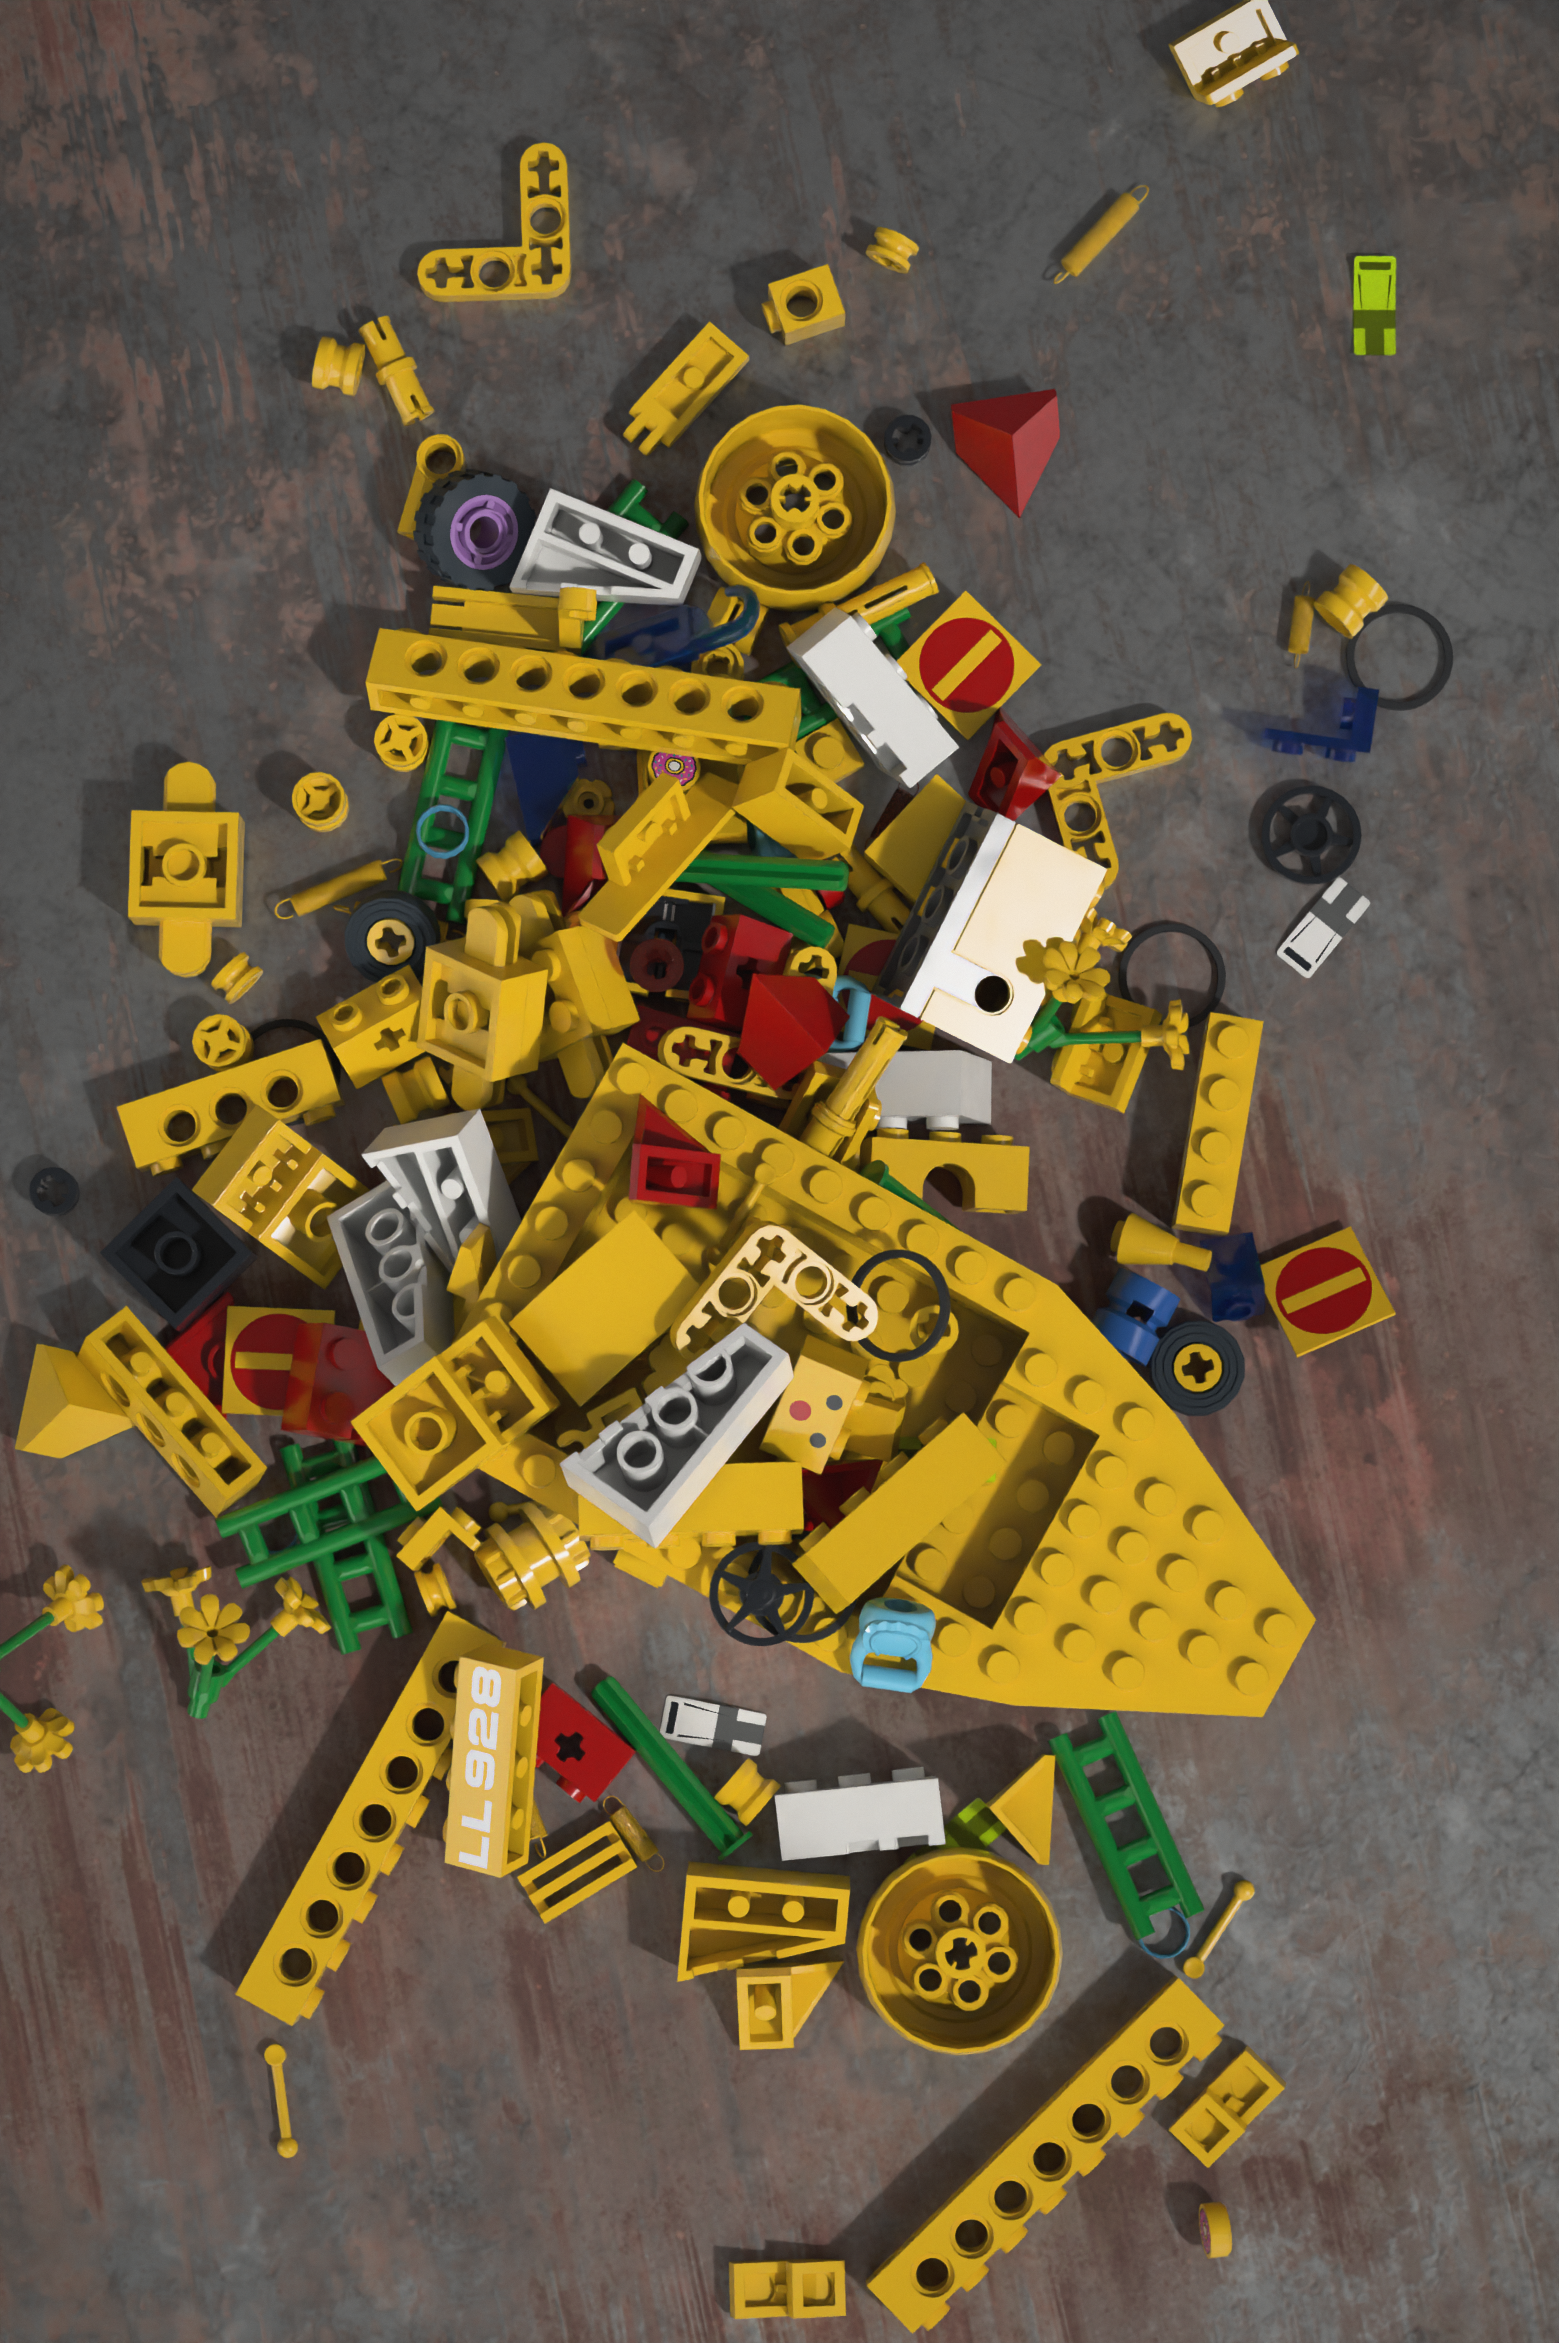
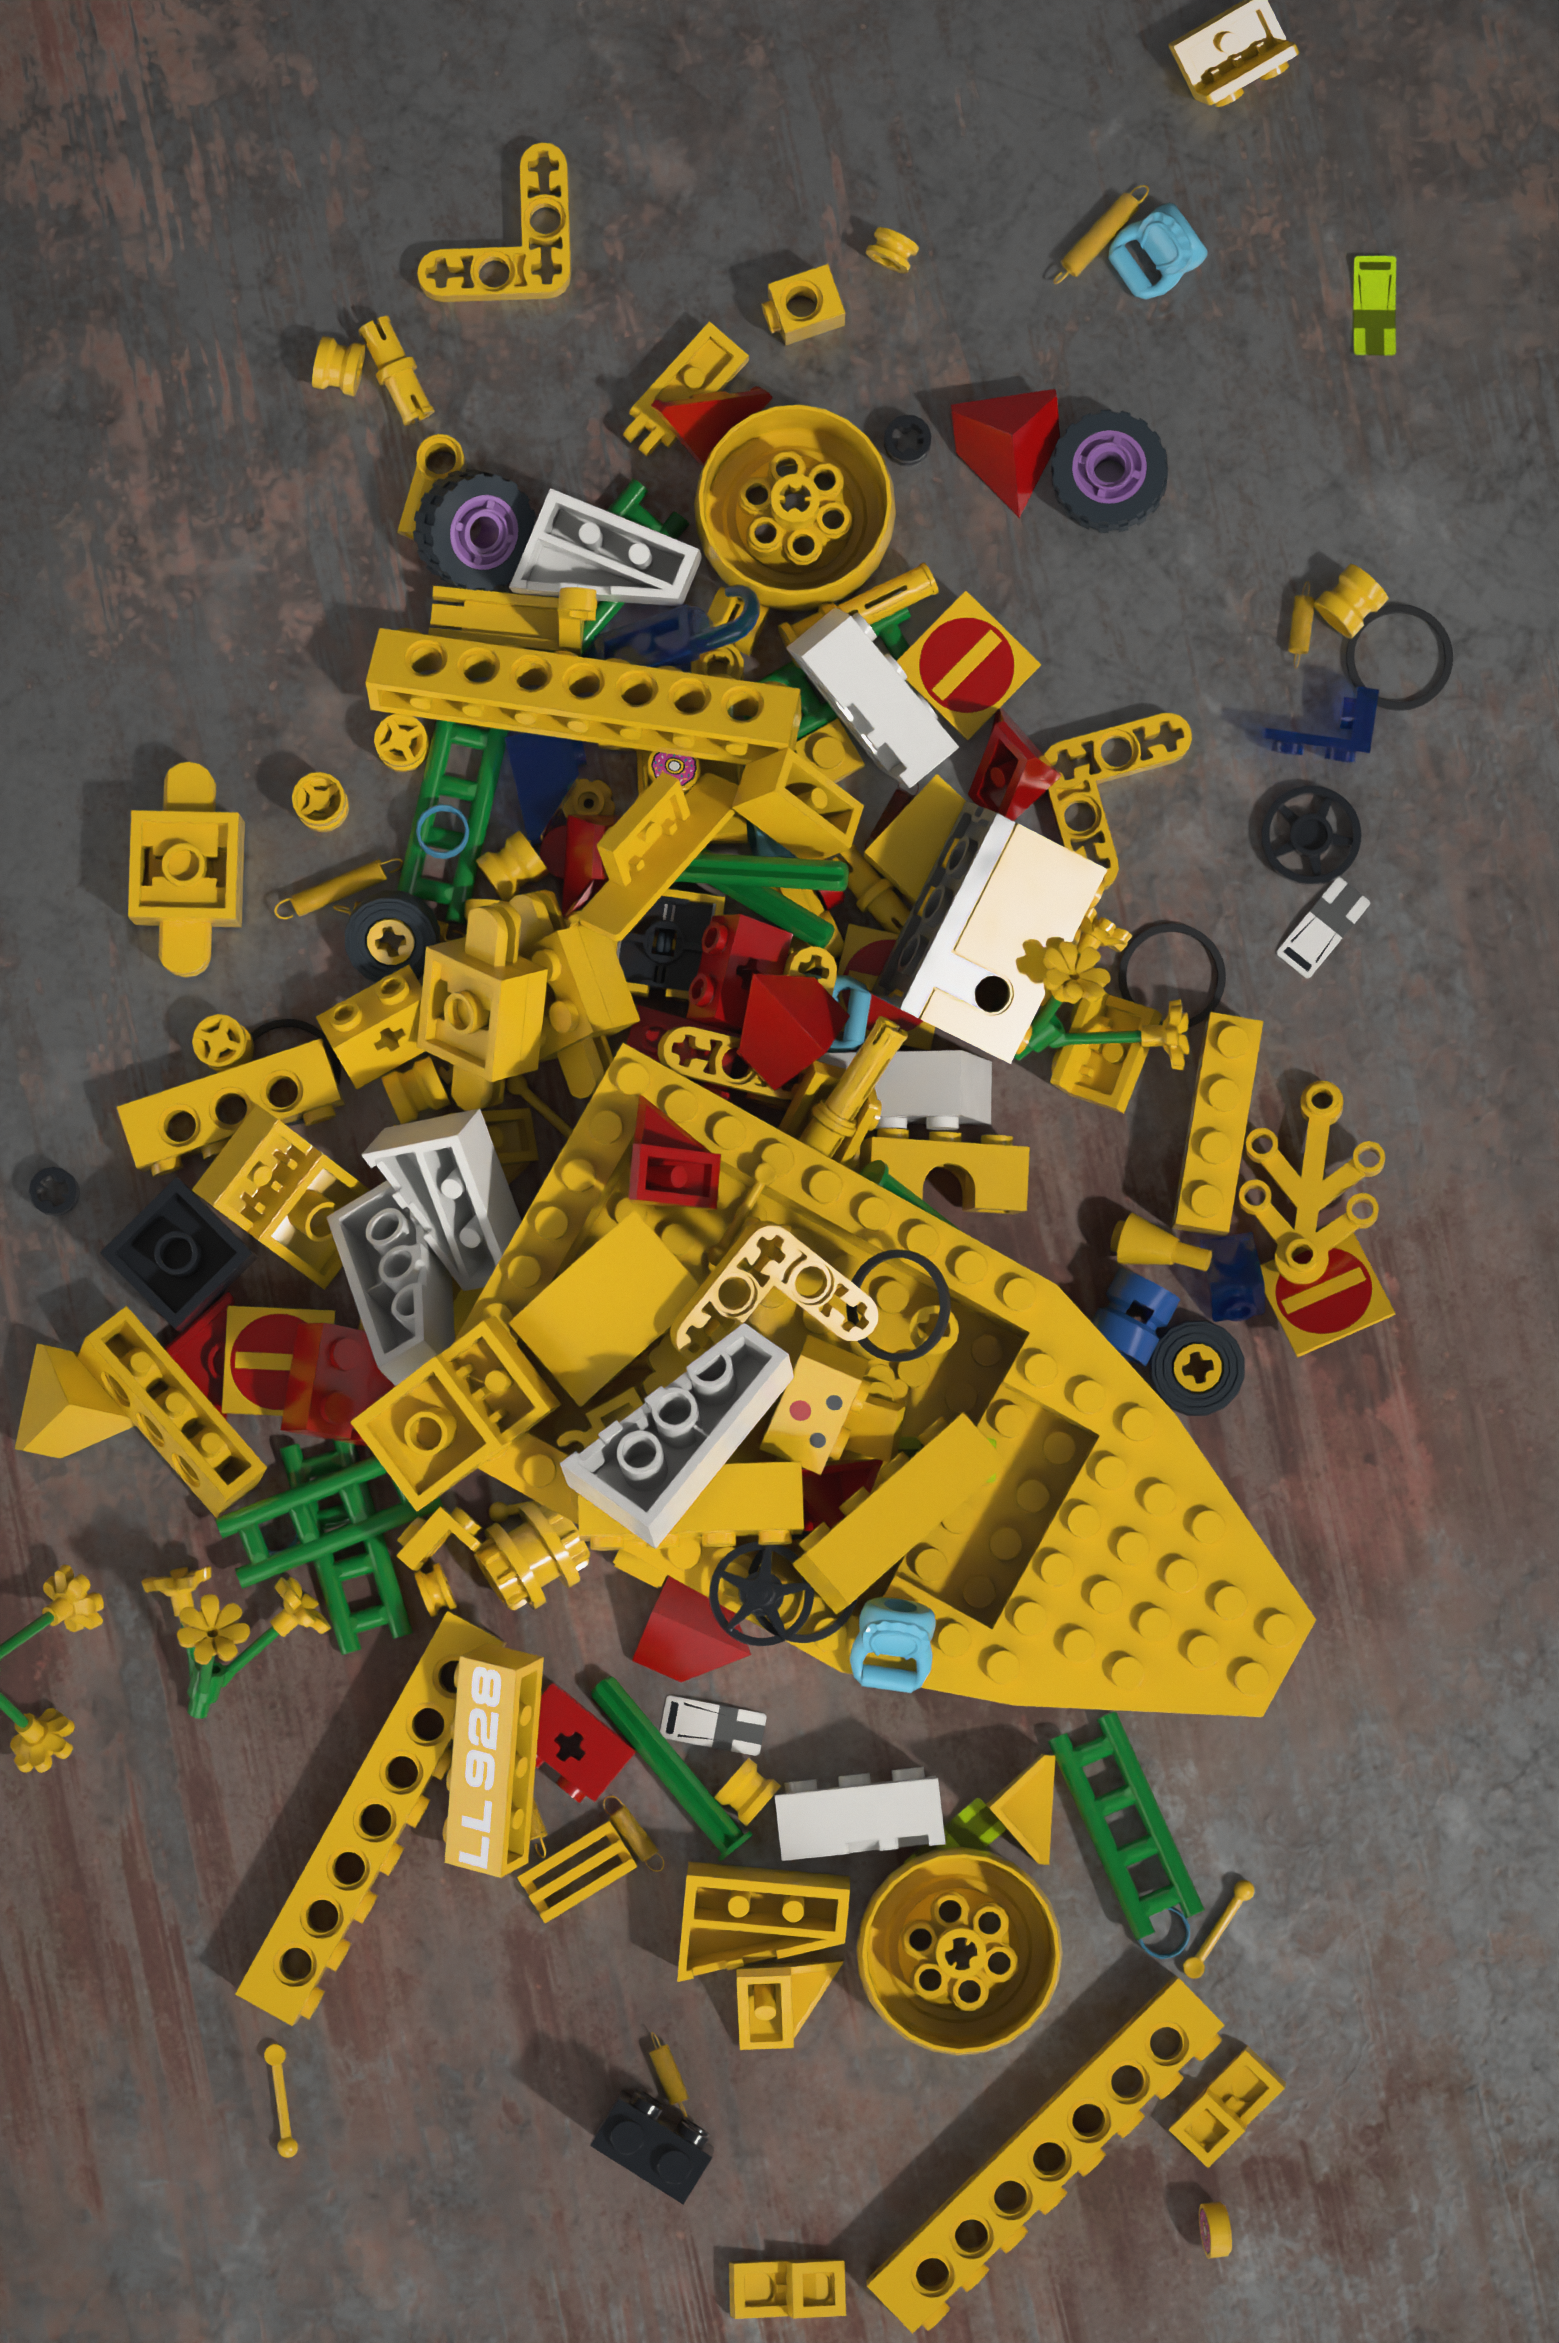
yellow bush [211,952,264,1004] -> none
yellow slope [446,1223,497,1344] -> none
clear red cone [630,938,684,992] -> none
none -> black brick [590,2088,714,2205]
none -> red slope [632,1576,752,1682]
none -> yellow piece [649,2032,690,2118]
none -> red tile [651,386,773,466]
none -> black wheel [1051,409,1168,533]
none -> medium azure piece [1108,202,1208,300]
none -> yellow plant [1239,1081,1385,1284]

